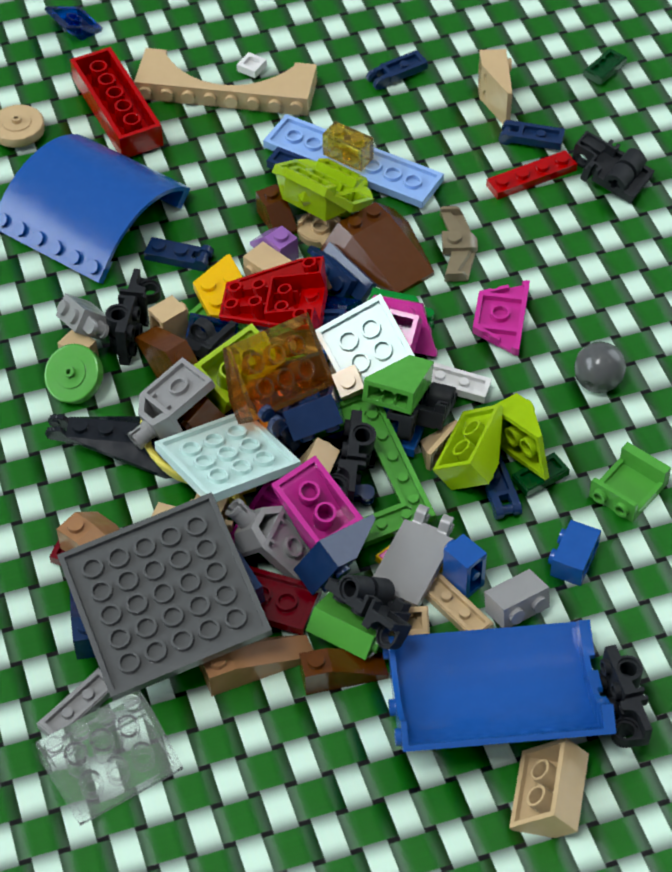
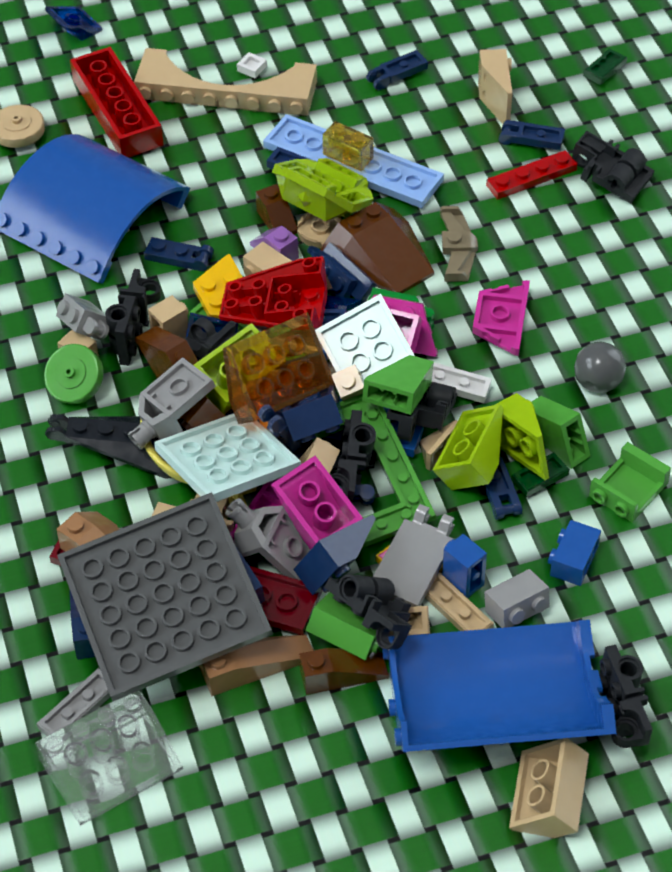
none -> bright green slope [531,396,591,469]

